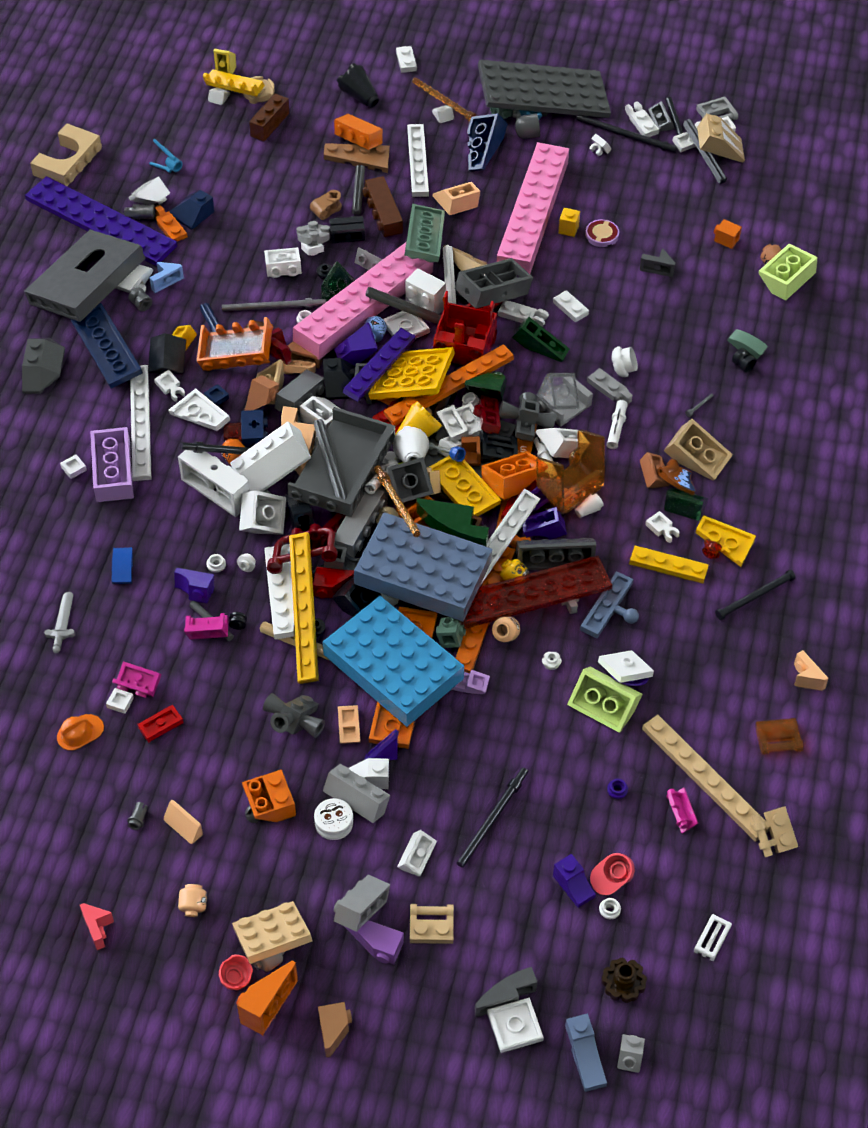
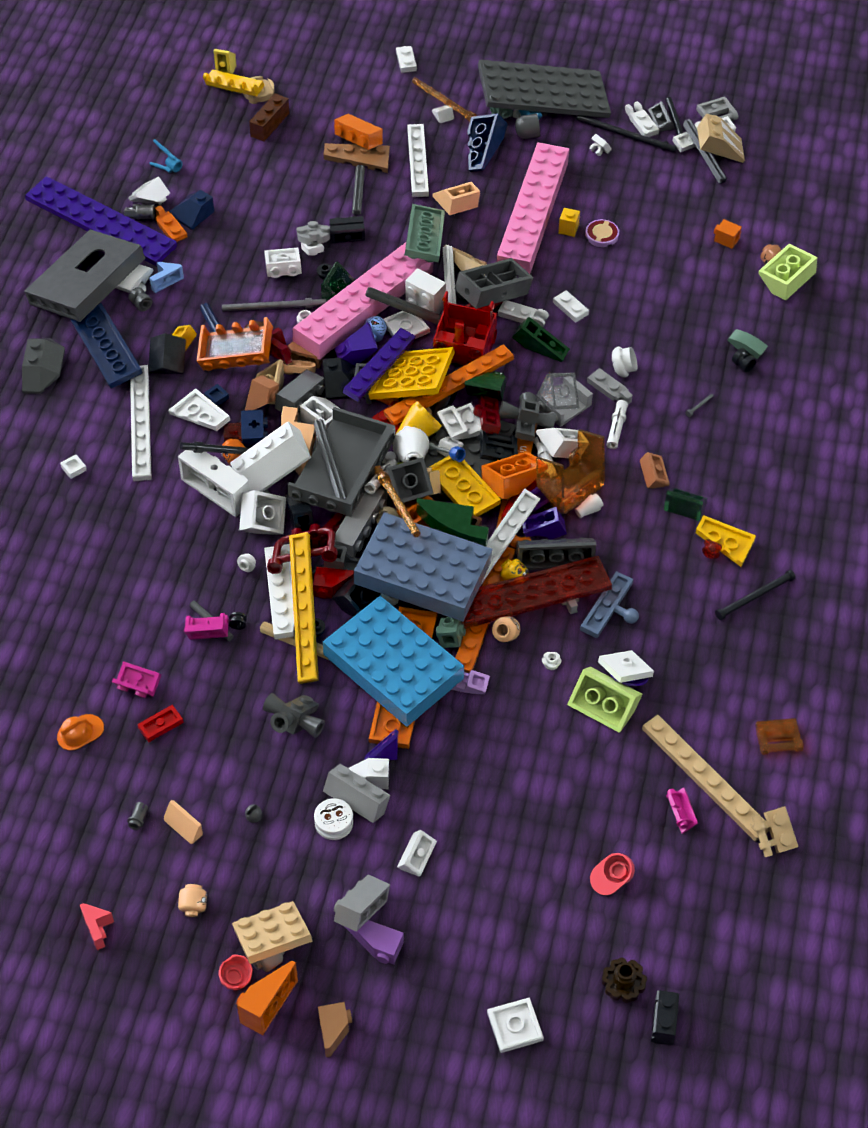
tan arch [30,124,102,186] -> none
light grey sword [44,592,75,653] -> none
lavender brick [90,427,134,502] -> none
white plate [106,688,134,714] -> none
blue slope [112,547,133,584] -> none
white plate [154,370,185,402] -> none
dark purple arch [174,568,214,603] -> none
white plate [207,554,226,573] -> none
white slope [208,88,230,105] -> none
orange slope [242,769,296,822] -> none
medium nougat piece [310,190,342,220] -> none
black cone [337,63,379,108] -> none
light nougat slope [338,705,360,744] -> none
light grey hinge [354,247,383,270] -> none
reddish brown brick [363,176,403,237] -> none
tan plate [410,904,454,944] -> none
black bar [457,767,529,868] -> none
dark orange panel [461,436,481,466] -> none
white plate [462,392,479,407] -> none
dark grey slope [475,967,537,1017] -> none
dark purple arch [553,854,596,908] -> none
sand blue slope [565,1013,607,1092] -> none
white plate [599,898,621,919] -> none
dark purple plate [607,779,628,799] -> none
light grey bracket [617,1034,645,1073] -> none
yellow plate [629,546,709,584] -> none
dark grey slope [640,248,675,277] -> none
white plate [645,511,679,543] -> none
dark orange arm [658,459,696,495] -> none
tan slope [664,419,733,481] -> none
white tile [694,914,732,961] -> none
light nougat slope [794,650,829,691] -> none
none -> black brick [651,990,679,1045]

